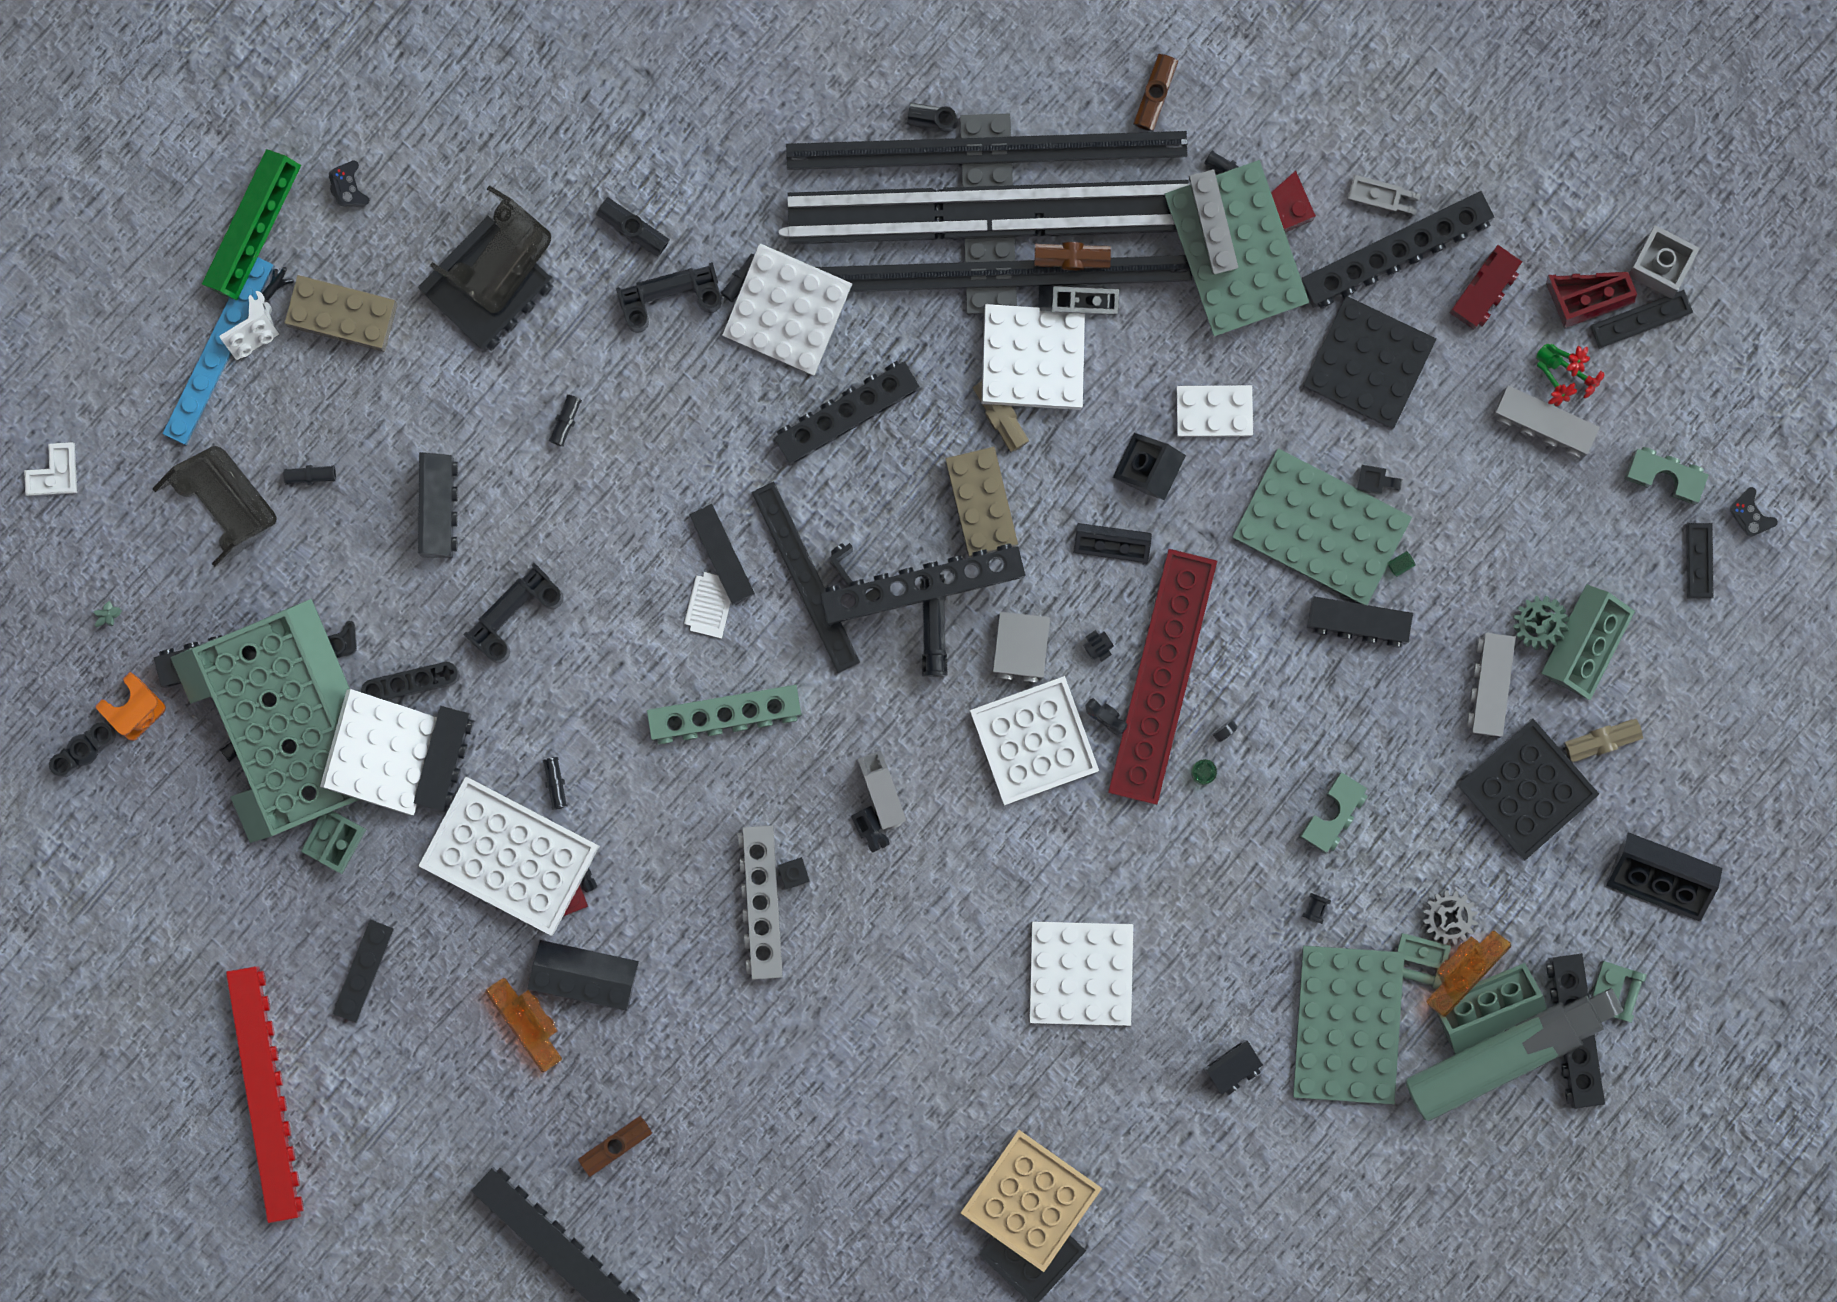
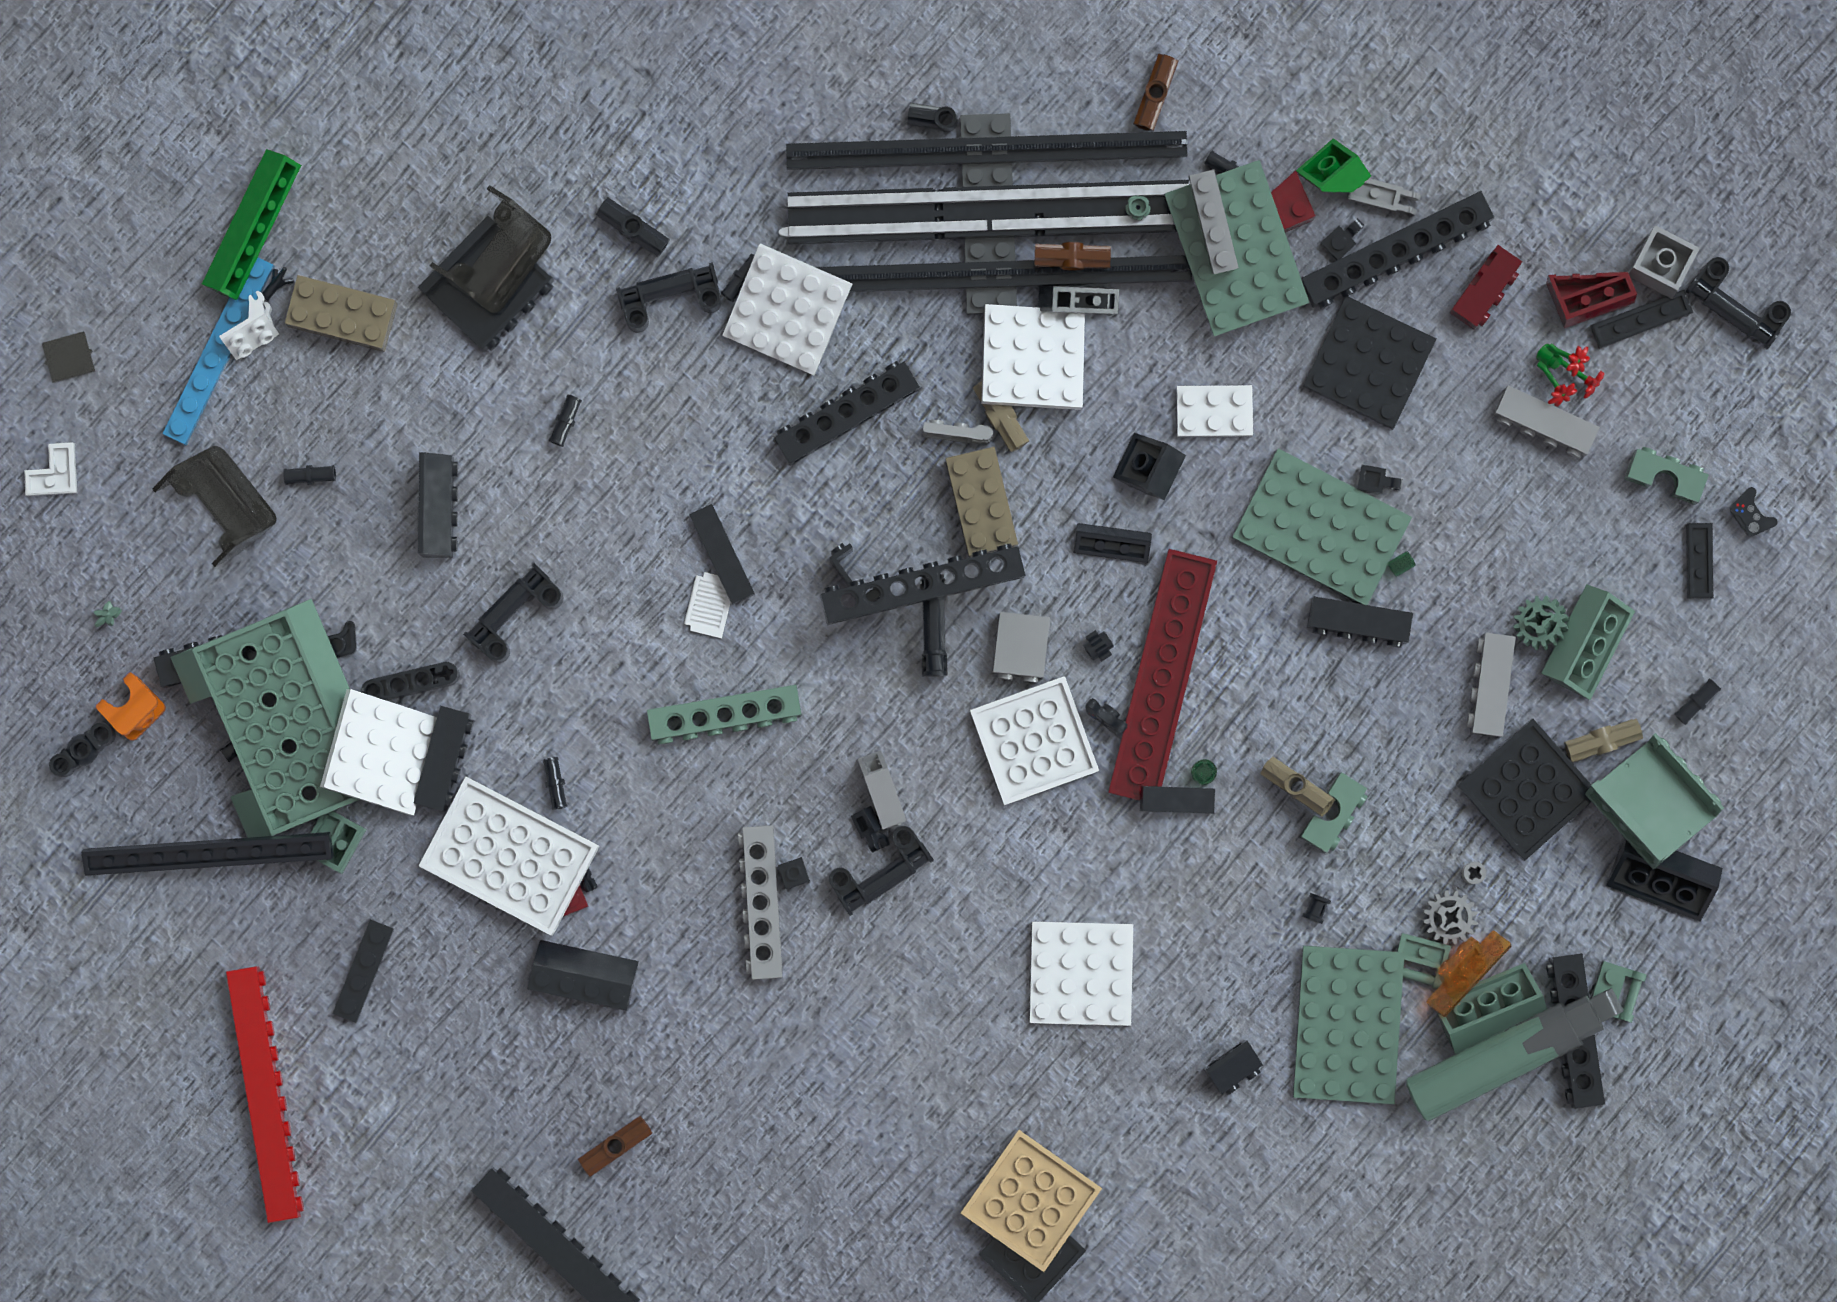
black piece [329,160,370,207] -> none
clear orange bracket [485,978,562,1073] -> none
black tile [751,482,860,673] -> none
black tile [1213,720,1238,742] -> none
none -> clear smoke piece [42,331,95,383]
none -> black plate [81,832,334,876]
none -> black piece [829,826,934,916]
none -> light grey hinge [922,420,993,444]
none -> sand green plate [1126,195,1151,220]
none -> black tile [1140,786,1215,814]
none -> dark tan piece [1260,756,1335,817]
none -> green slope [1296,138,1371,192]
none -> black plate [1321,218,1364,260]
none -> light grey bush [1461,862,1486,885]
none -> sand green panel [1585,733,1724,869]
none -> black pin [1674,678,1721,725]
none -> black piece [1685,257,1791,350]

